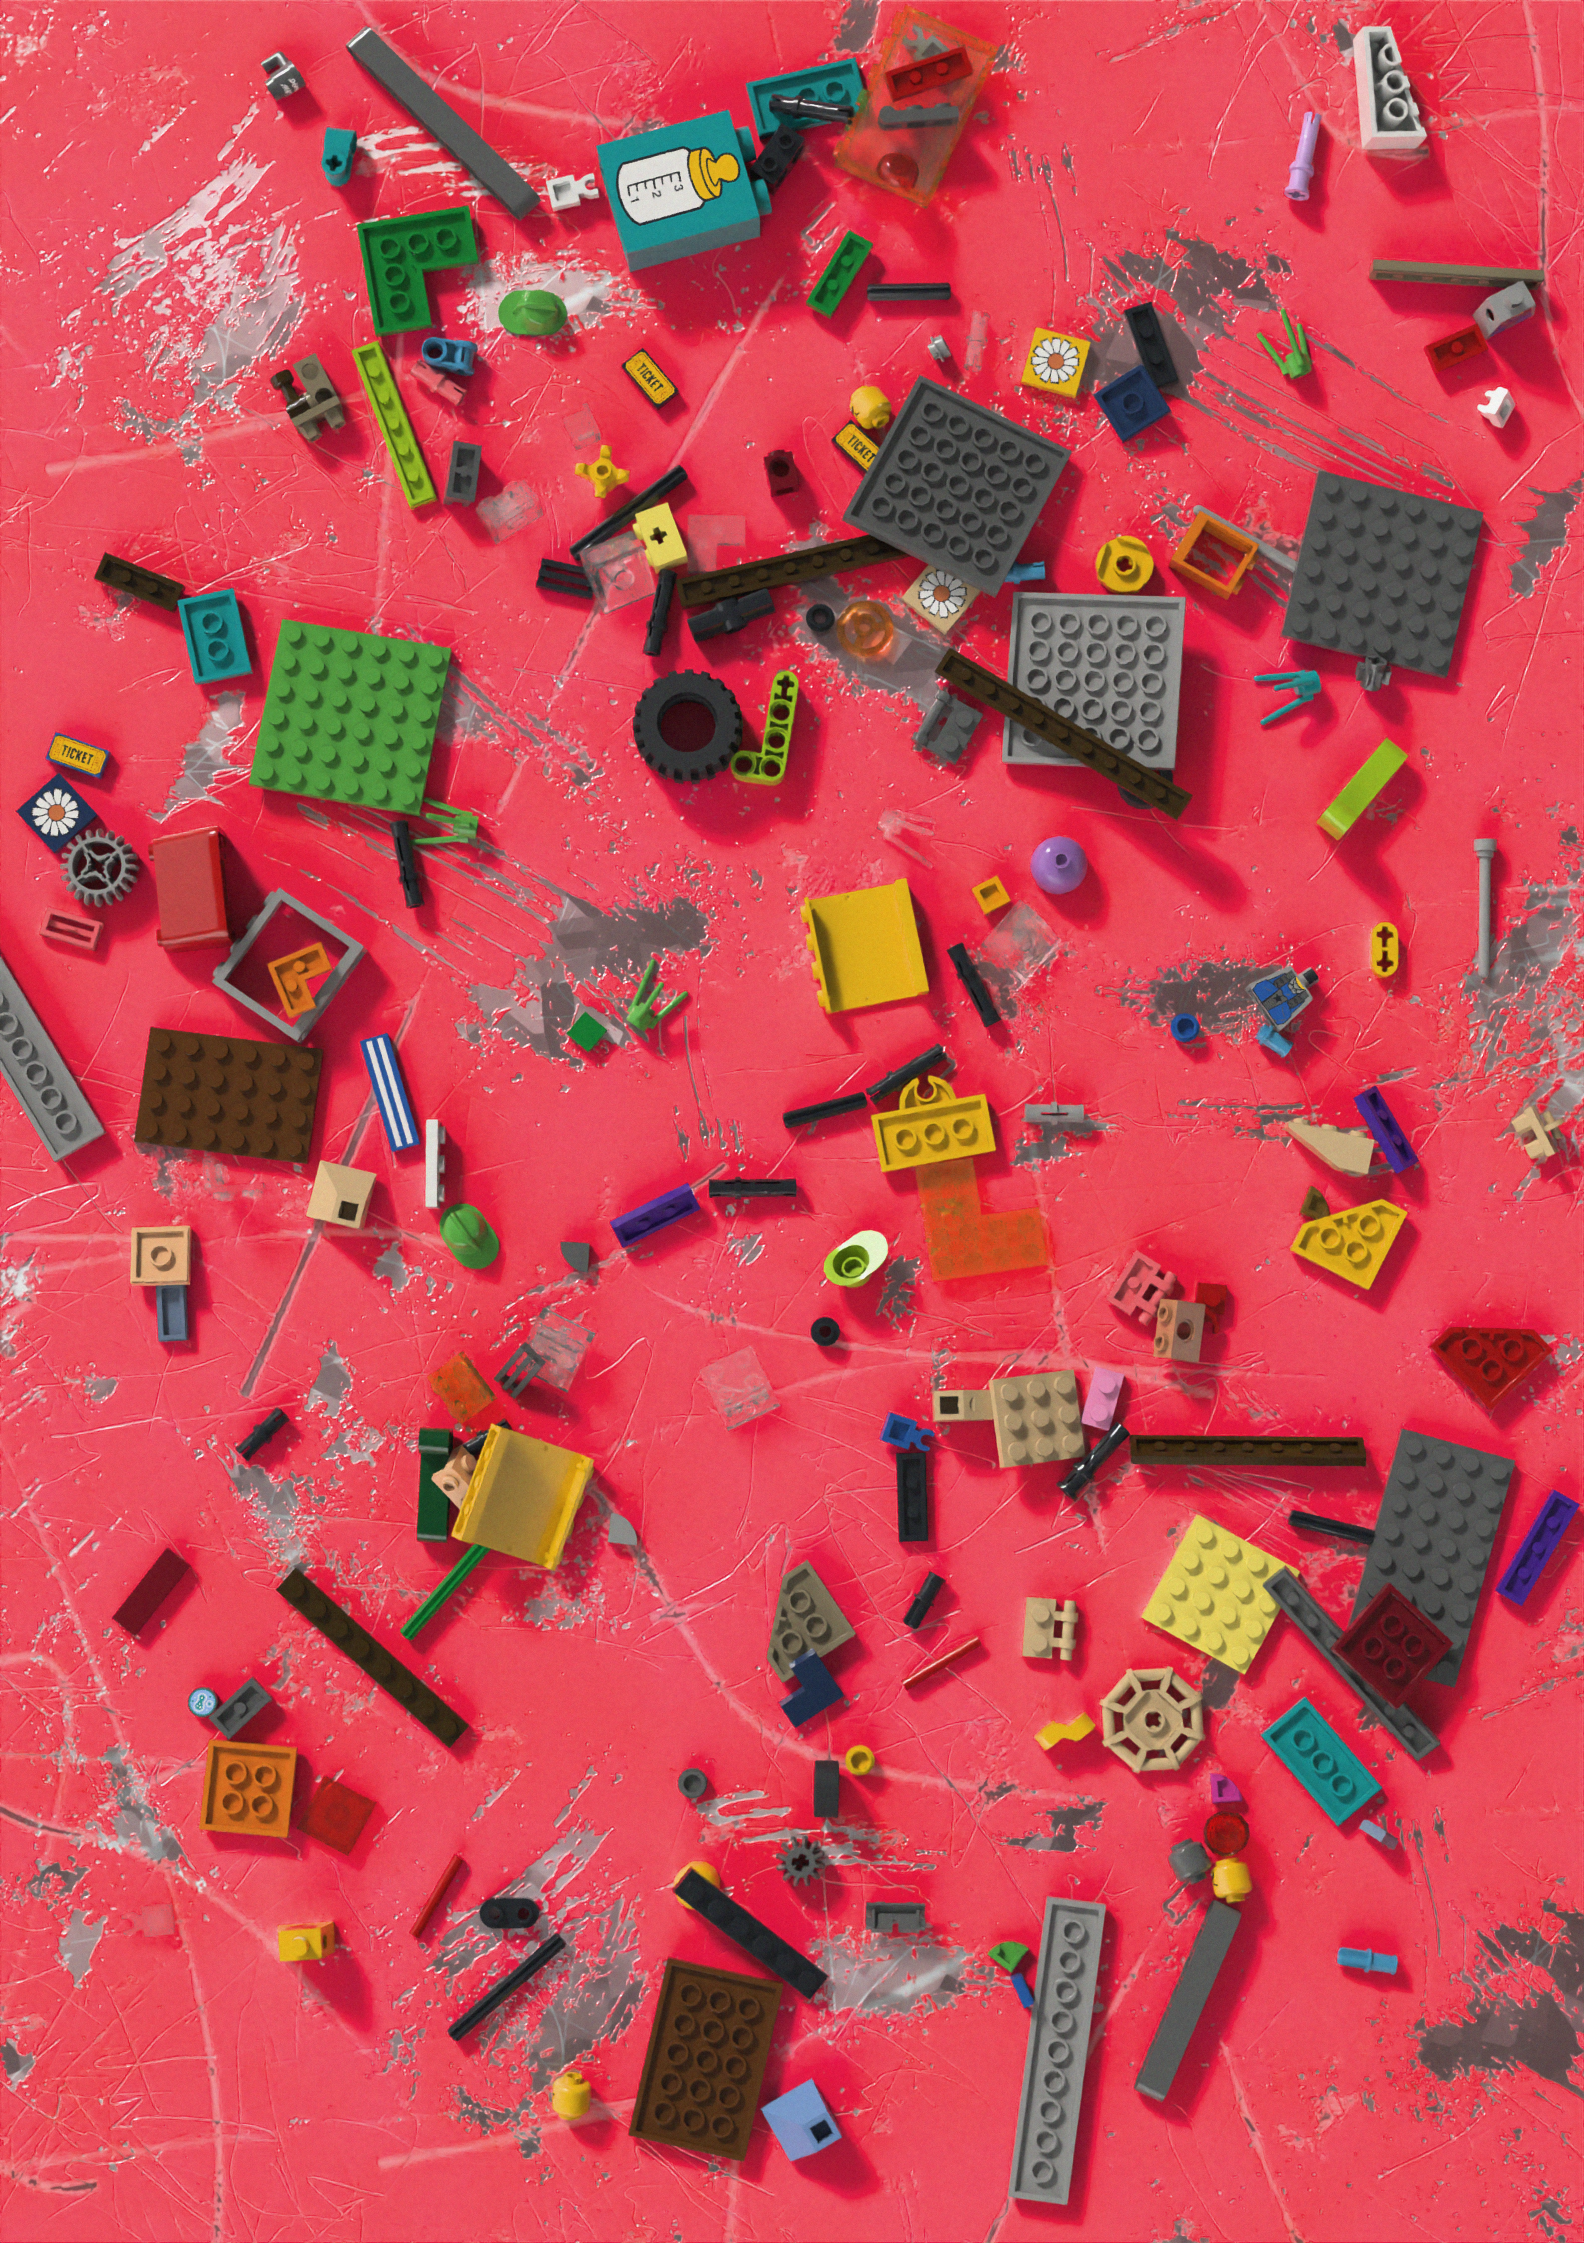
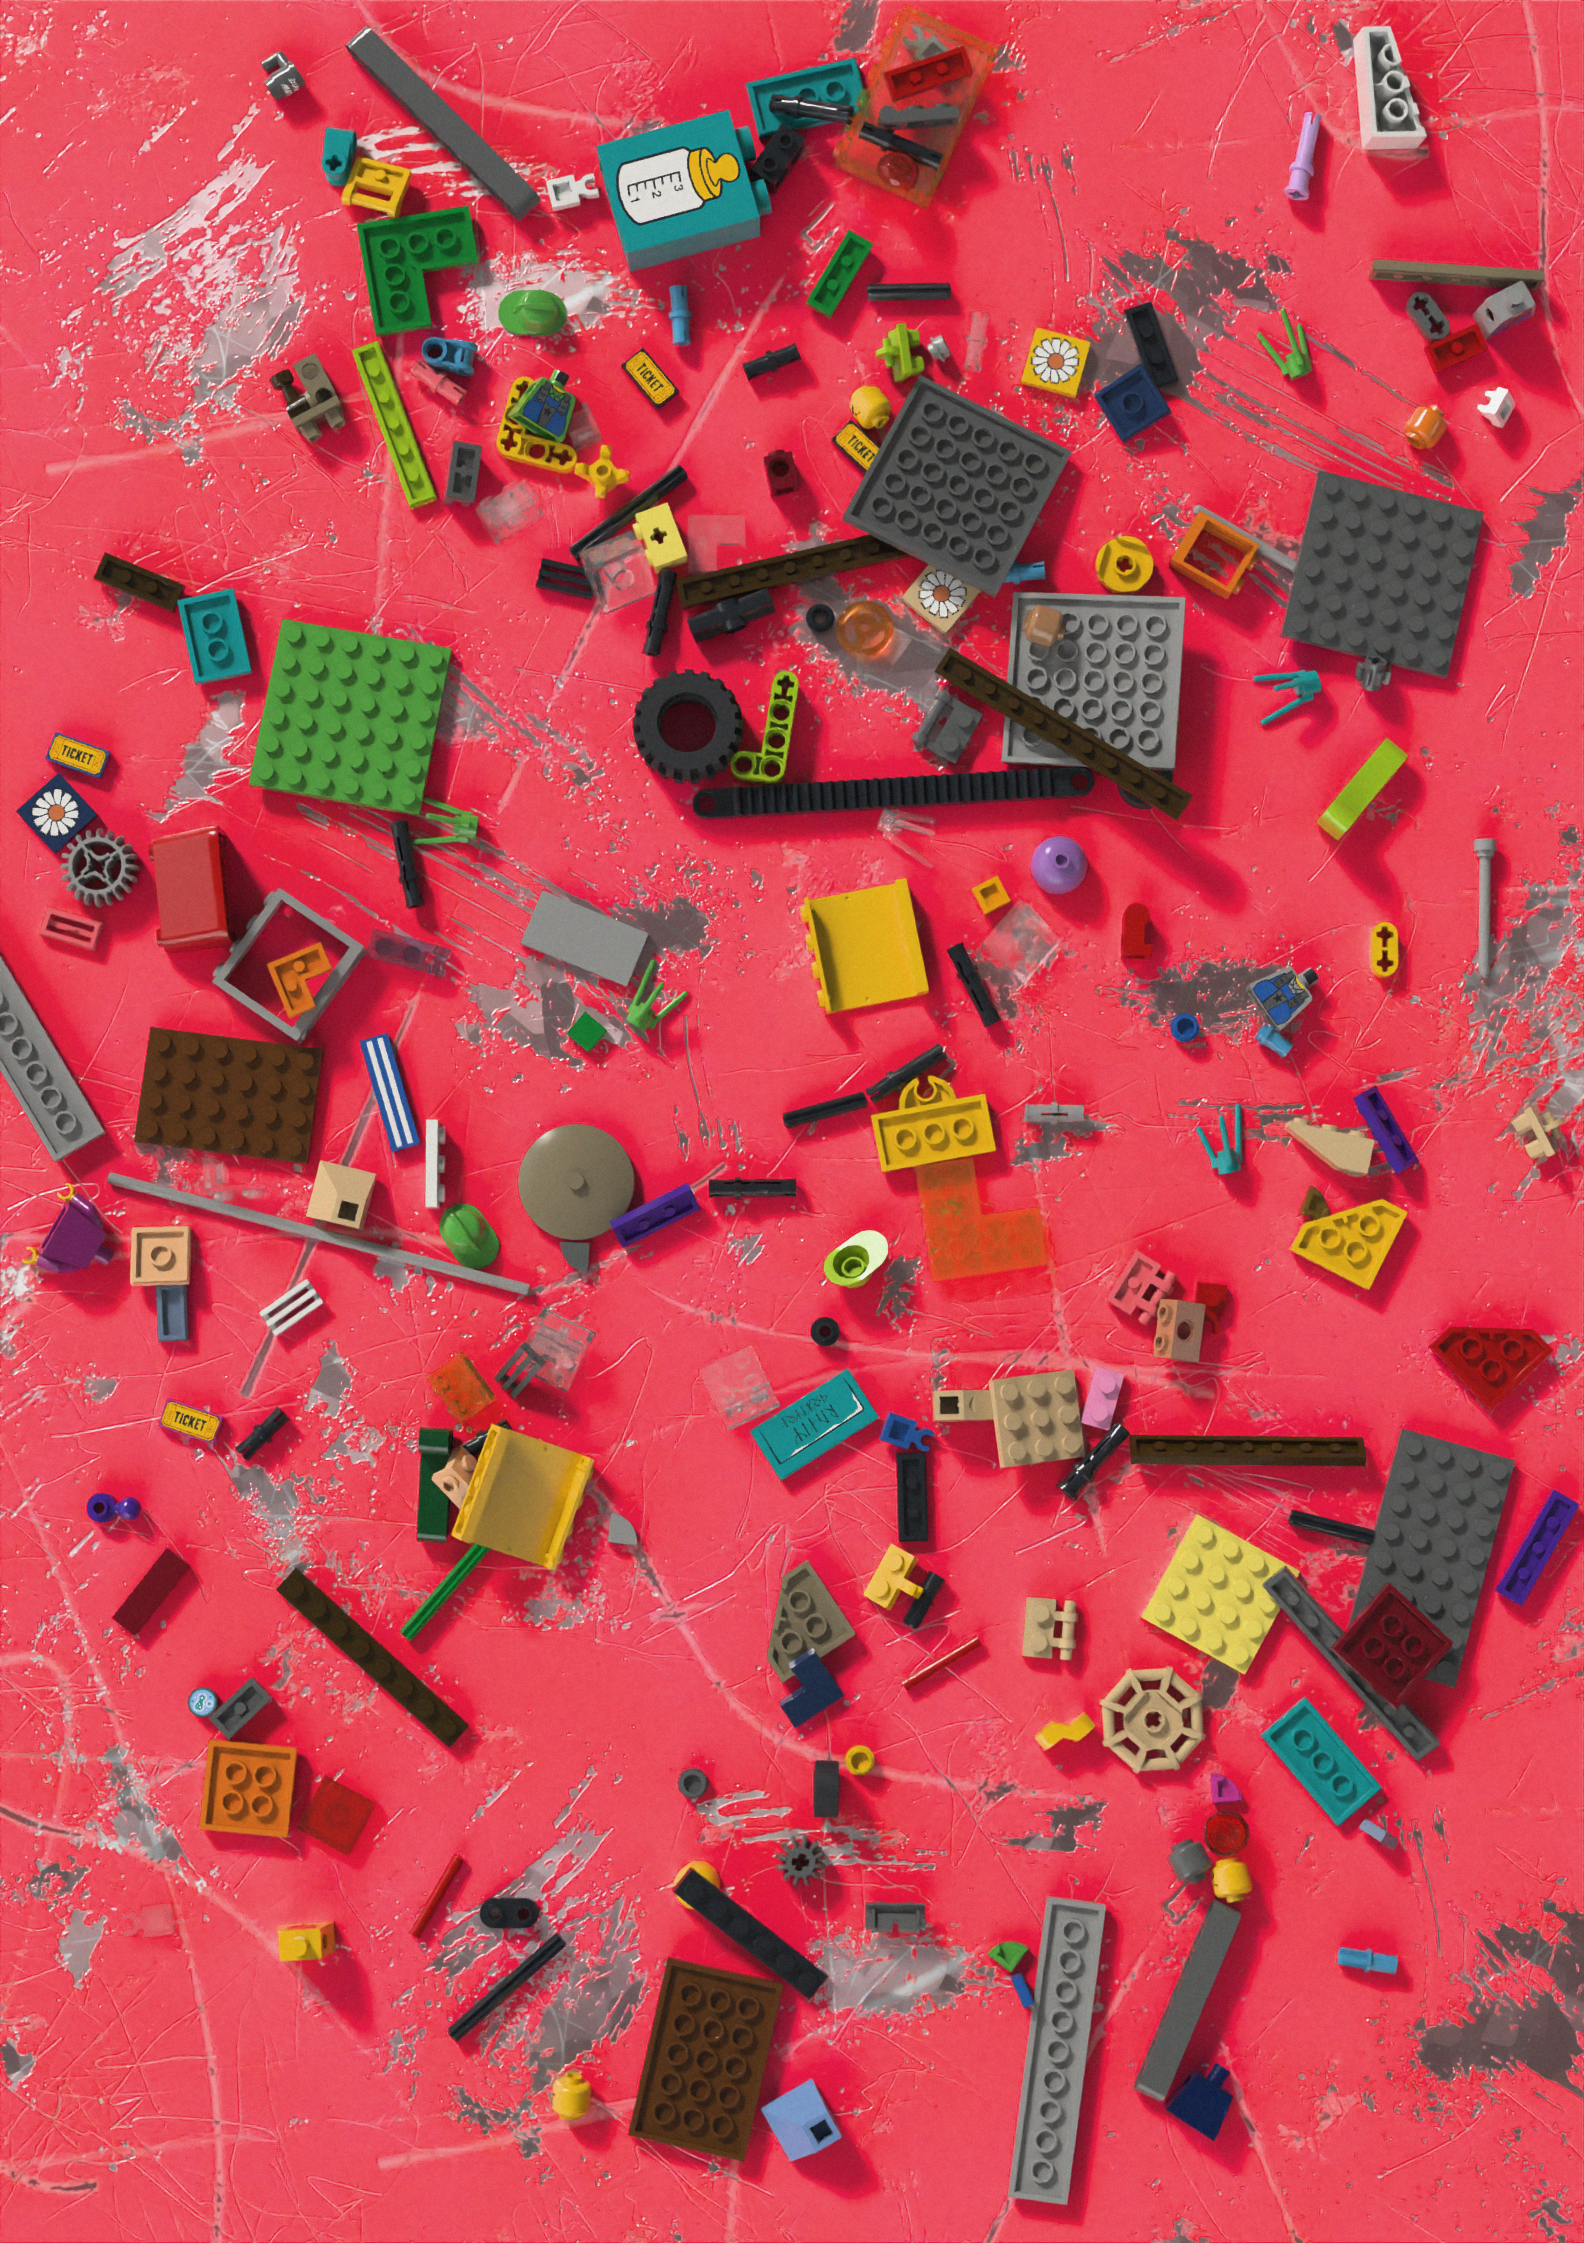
none -> magenta torso [22,1183,115,1274]
none -> dark purple plate [87,1493,142,1523]
none -> light grey piece [107,1172,530,1295]
none -> tile [158,1398,224,1444]
none -> white tile [259,1279,324,1337]
none -> yellow plate [342,156,412,218]
none -> plate [365,928,452,978]
none -> yellow beam [496,376,578,473]
none -> torso [508,370,576,443]
none -> dark tan dish [518,1124,635,1240]
none -> light grey tile [520,890,649,987]
none -> dark azure pin [669,285,692,346]
none -> black gear [692,767,1094,820]
none -> black pin [742,342,801,381]
none -> teal tile [749,1368,879,1480]
none -> black pin [858,121,943,172]
none -> yellow plate [863,1543,924,1610]
none -> lime hips [876,323,924,382]
none -> medium nougat head [1022,605,1066,647]
none -> red leg [1120,903,1152,960]
none -> clear blue torso [1163,2062,1233,2141]
none -> teal plant [1196,1104,1243,1175]
none -> orange head [1404,405,1447,449]
none -> dark grey beam [1406,292,1450,343]

